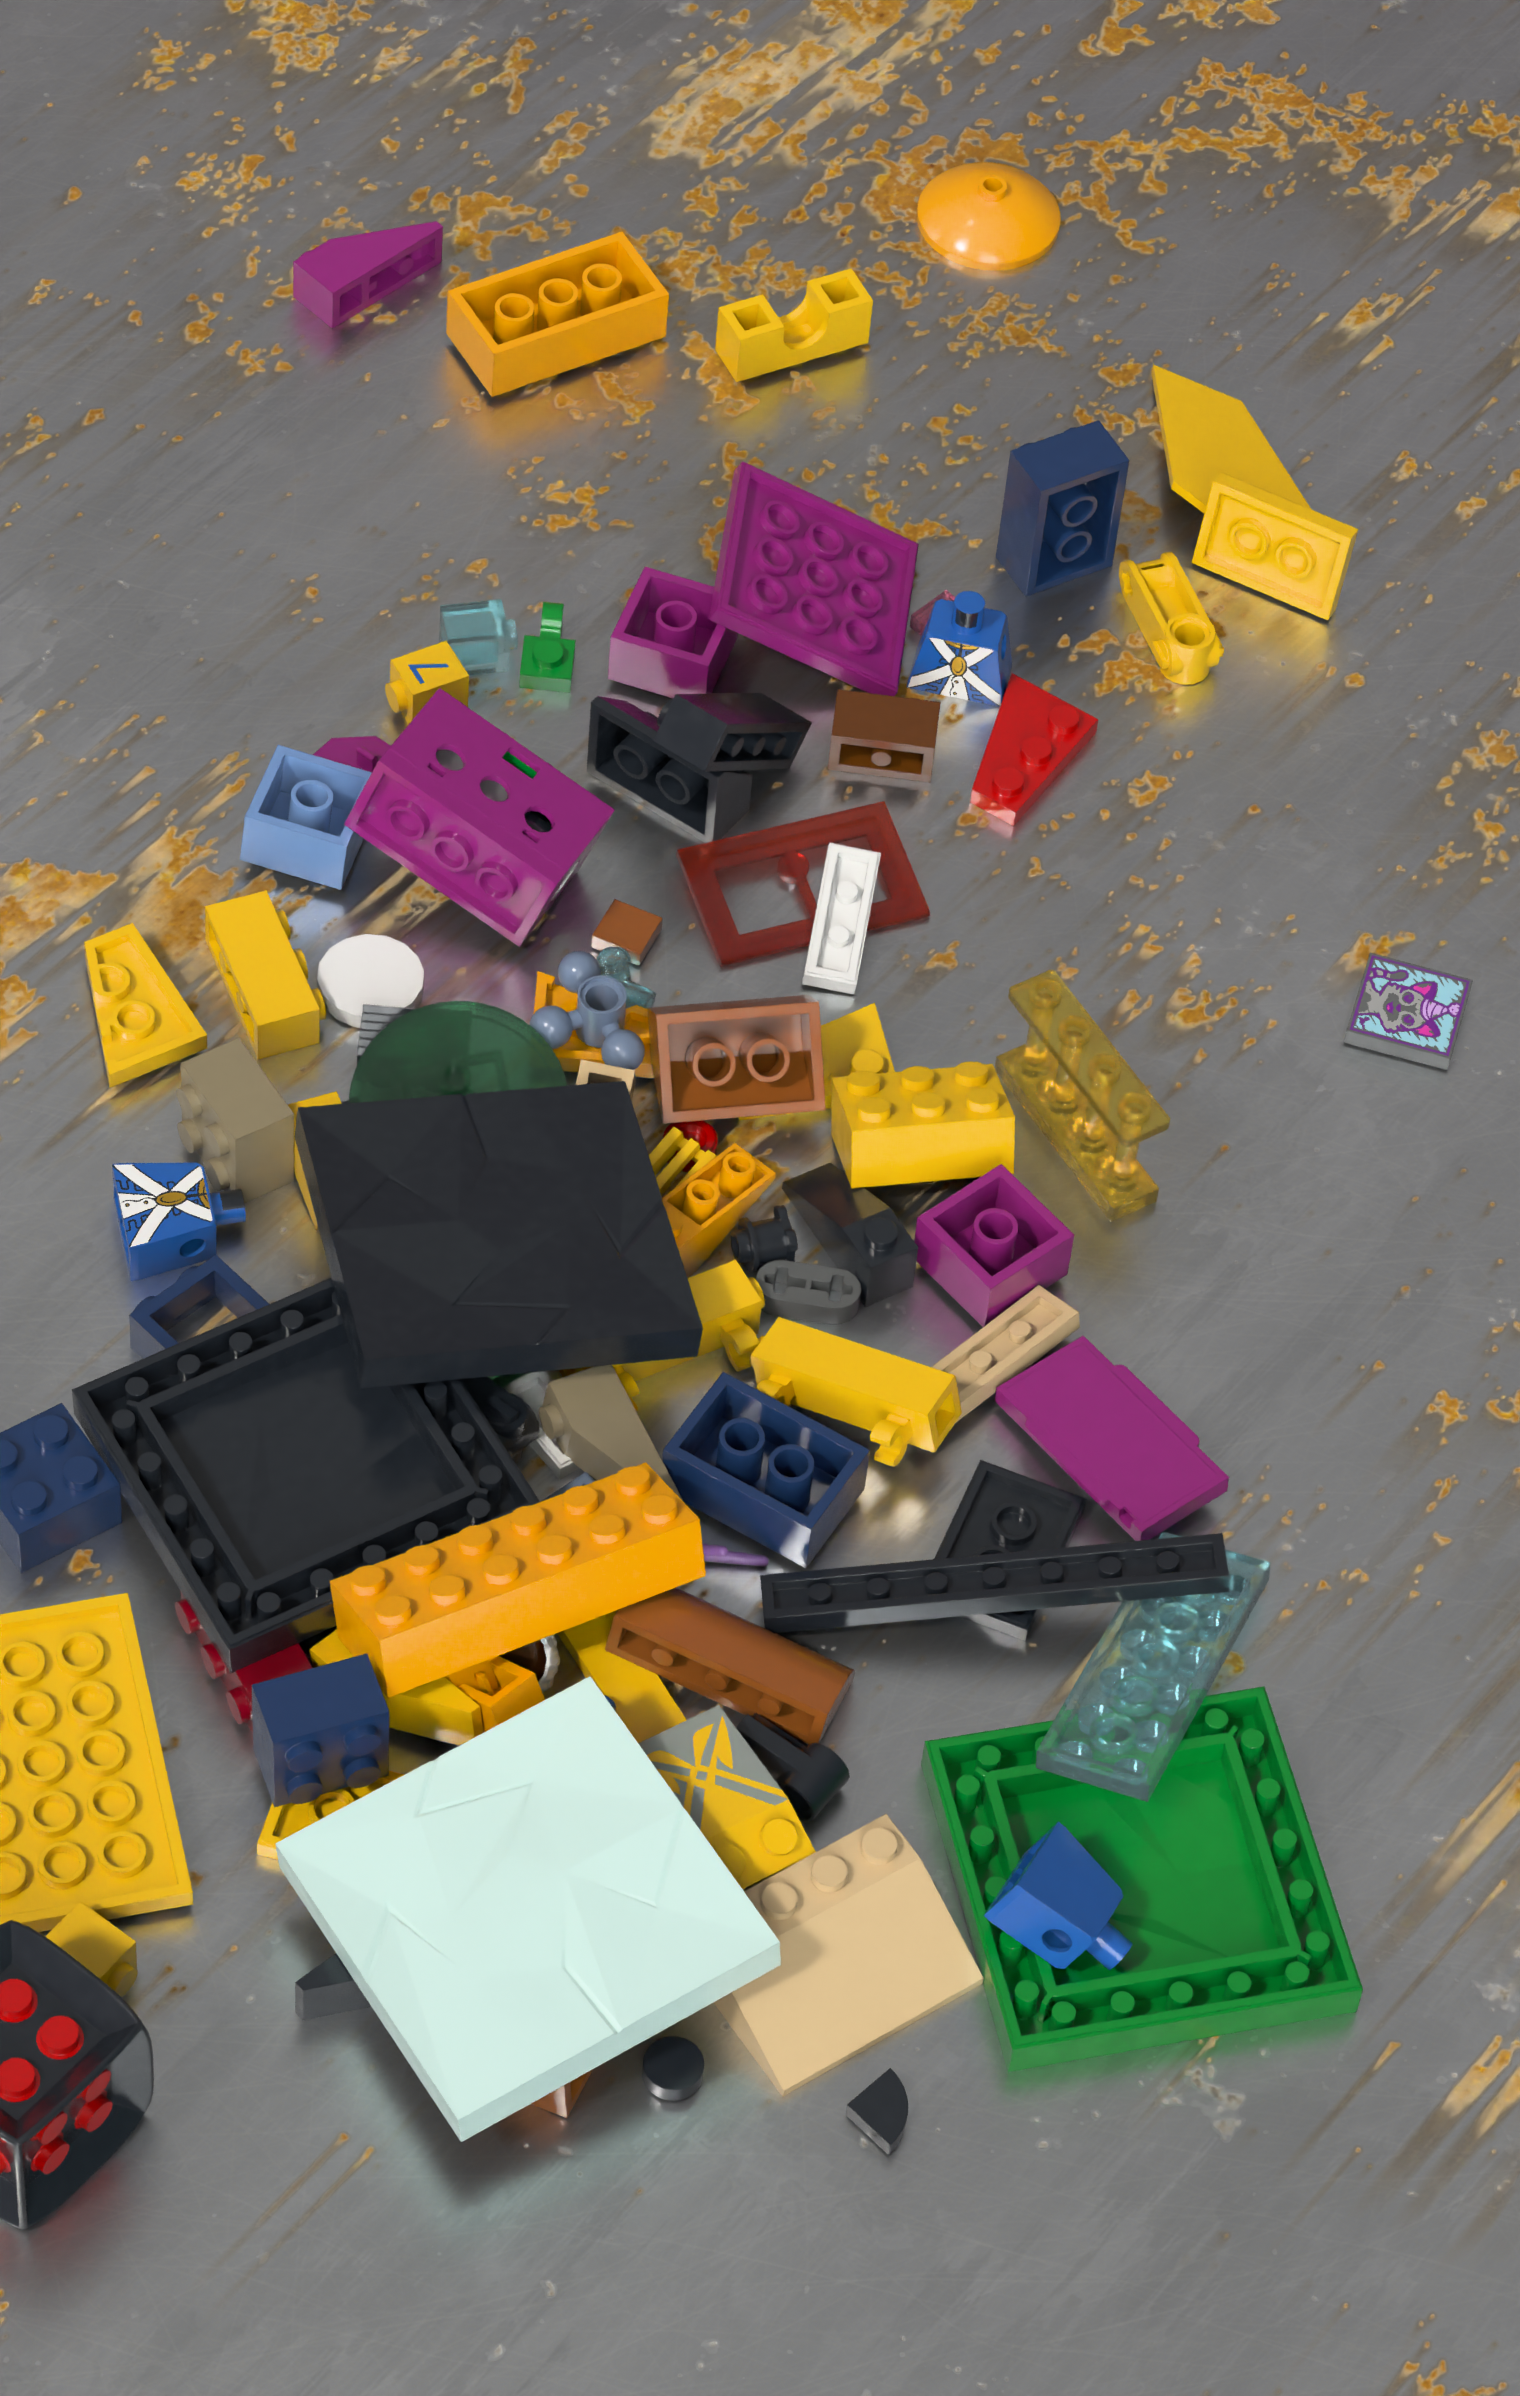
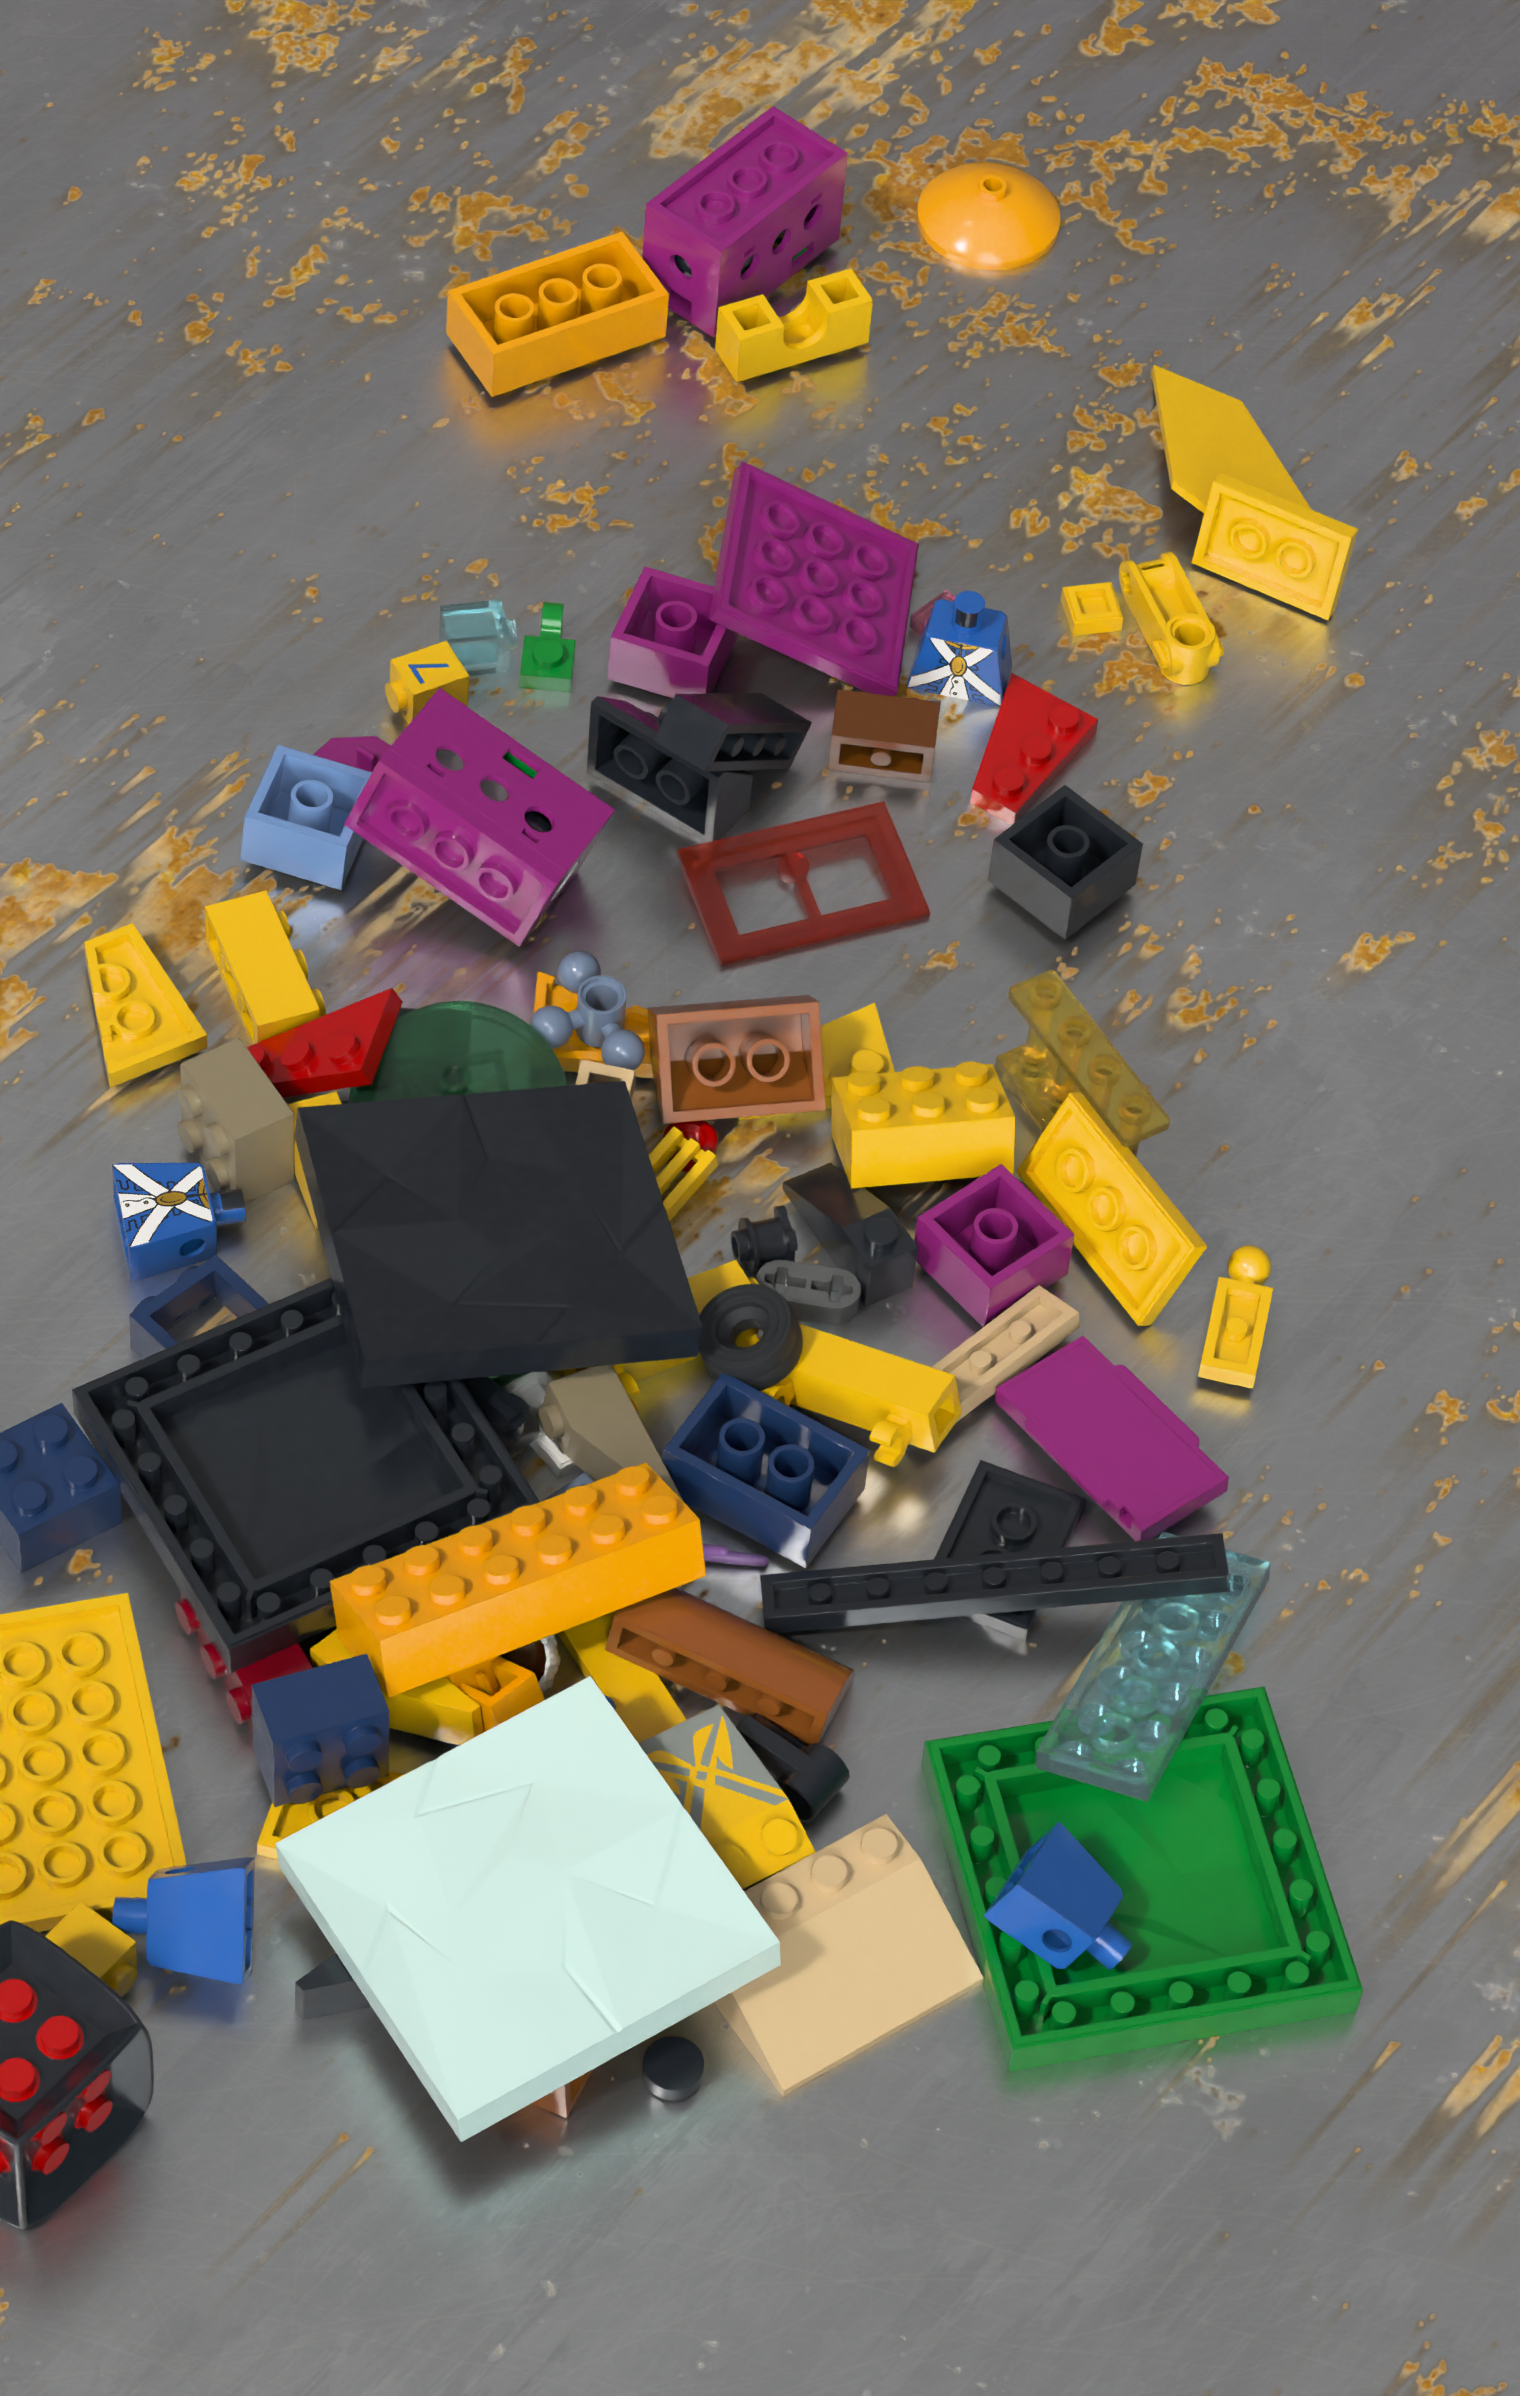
magenta slope [293,221,443,329] -> none
white tile [317,934,425,1028] -> none
dark orange tile [591,899,663,966] -> none
clear light blue arm [596,947,656,1009] -> none
light orange slope [662,1143,776,1278] -> none
white tile [802,842,881,995] -> none
black tile [845,2068,908,2155] -> none
dark blue brick [996,420,1130,597] -> none
tile [1344,953,1473,1070] -> none
none -> blue torso [112,1857,255,1984]
none -> red wing [246,988,403,1098]
none -> magenta piece [642,106,848,338]
none -> black tyre [699,1284,803,1391]
none -> black brick [988,785,1143,940]
none -> yellow tile [1016,1092,1207,1326]
none -> yellow tile [1061,582,1123,636]
none -> yellow plate [1198,1245,1273,1389]

